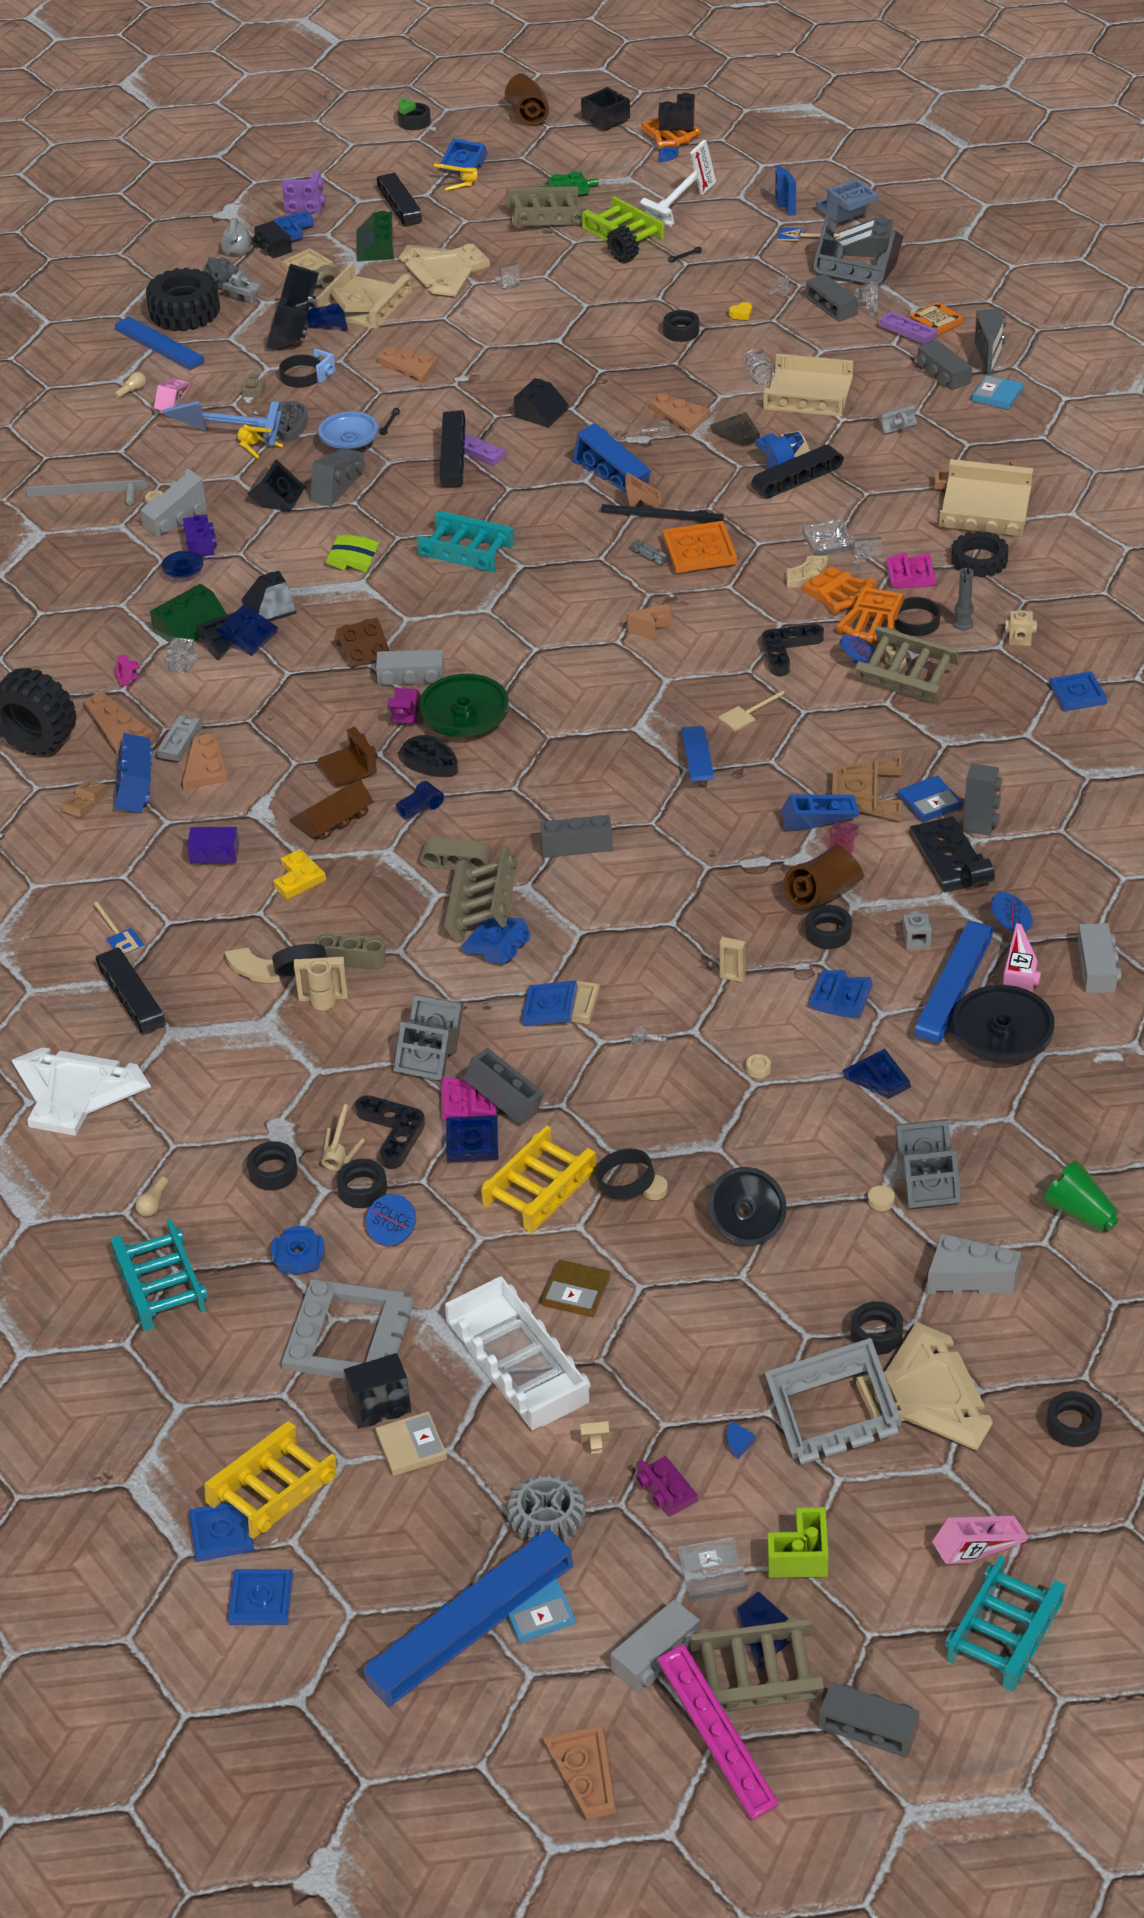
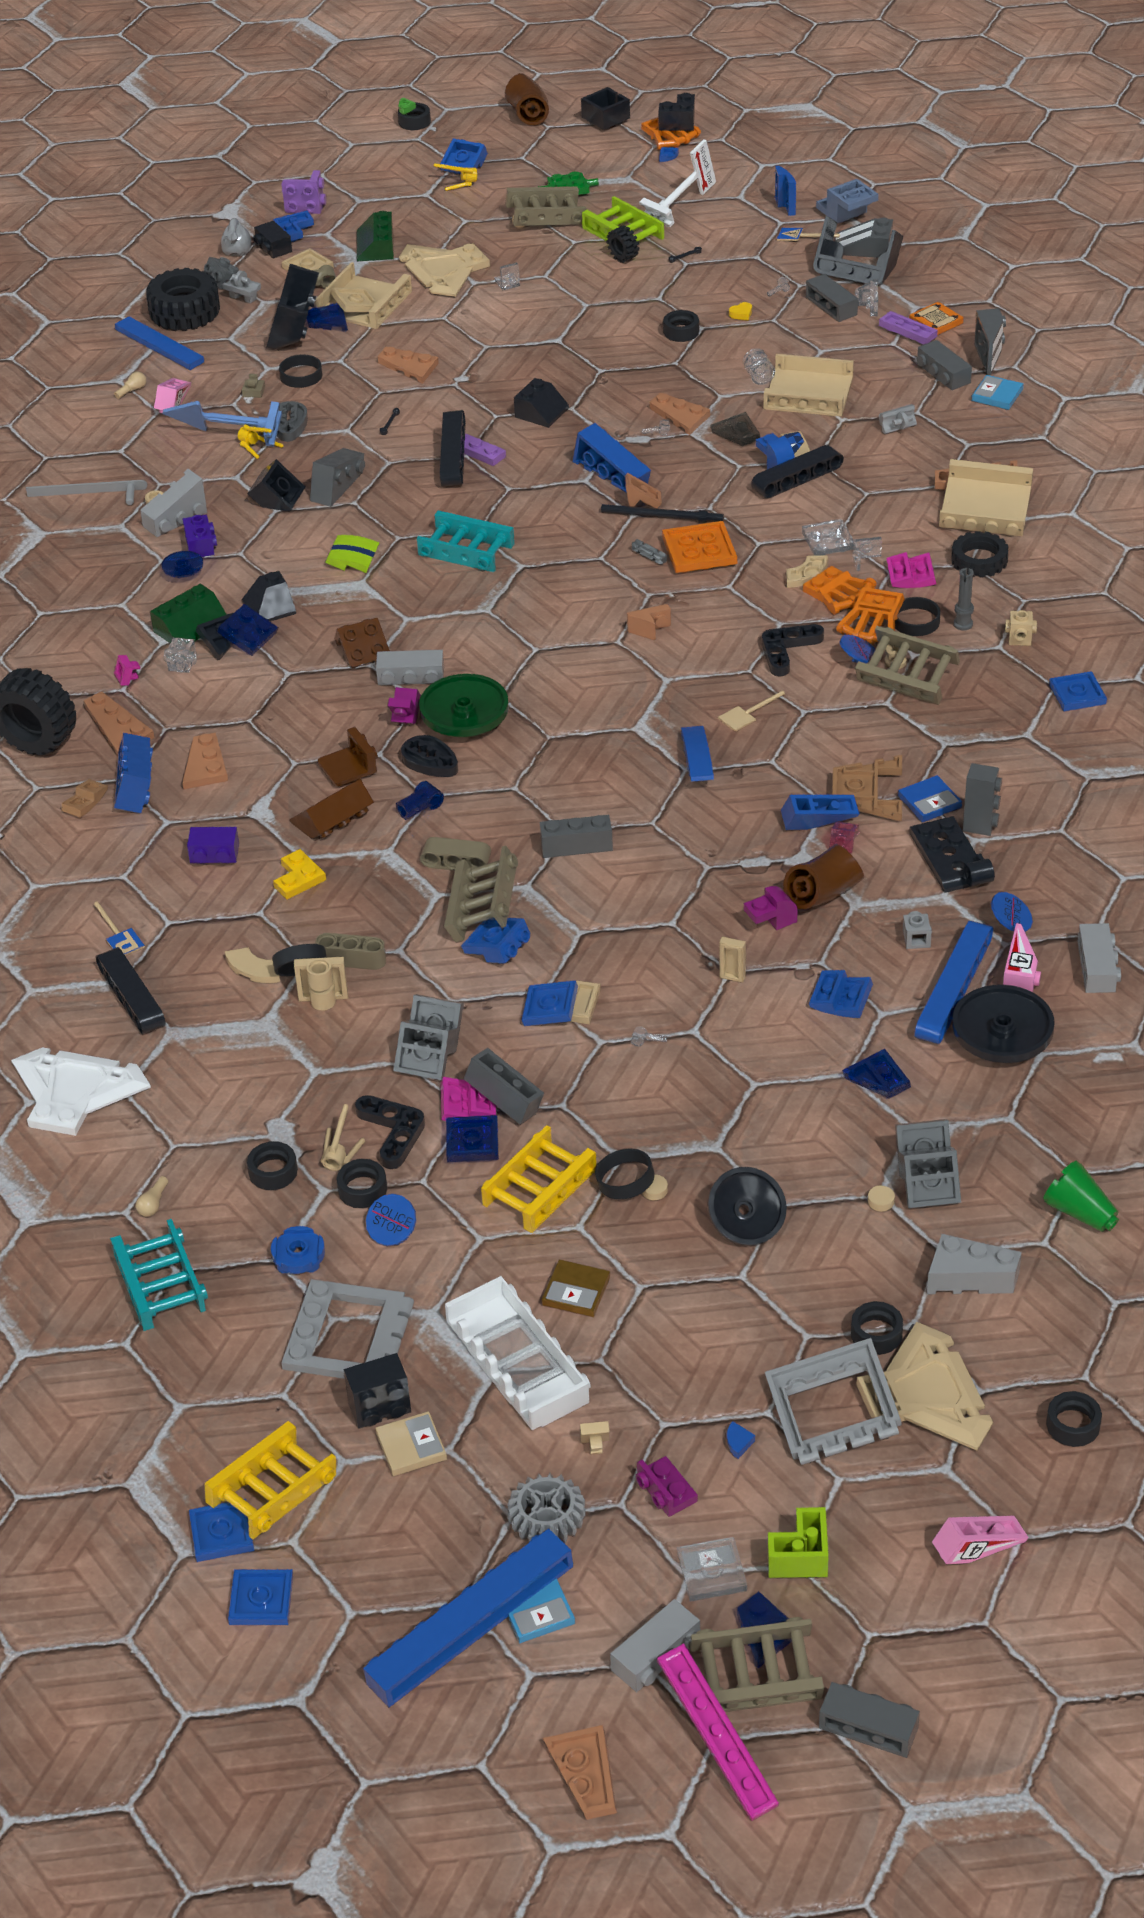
light grey plate [157,715,203,761] -> none
light blue bracket [313,348,336,383] -> none
medium blue dish [318,411,379,450] -> none
black beam [377,172,422,226] -> none
tan tile [746,1054,771,1078] -> none
black tyre [806,905,852,949] -> none
teal fence [945,1556,1066,1692] -> none
none -> magenta brick [744,886,798,930]

